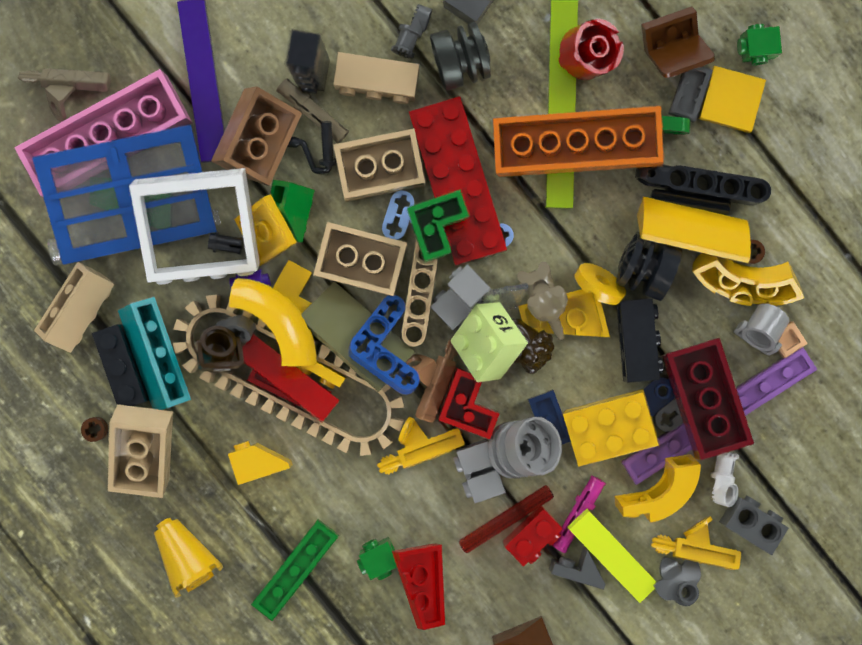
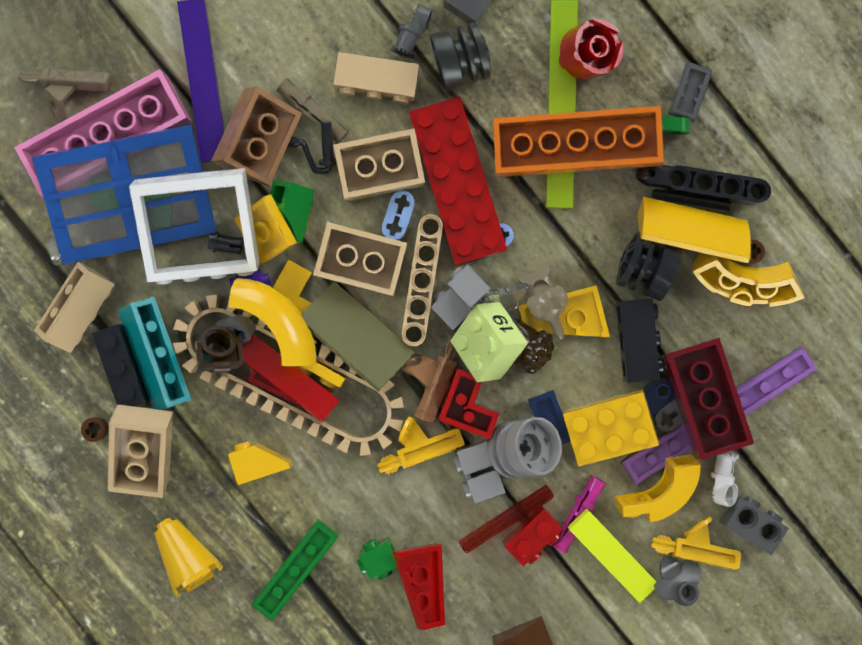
black brick [286,29,330,94] -> none
blue beam [348,295,420,395] -> none
green brick [407,190,469,263] -> none
dark grey slope [549,546,606,590] -> none
yellow tile [574,263,626,305] -> none
reddish brown bracket [641,6,715,78] -> none
yellow tile [698,66,766,133] -> none
light grey piece [734,304,789,356] -> none
green brick [737,24,782,65] -> none
light nougat tile [778,321,808,358] -> none

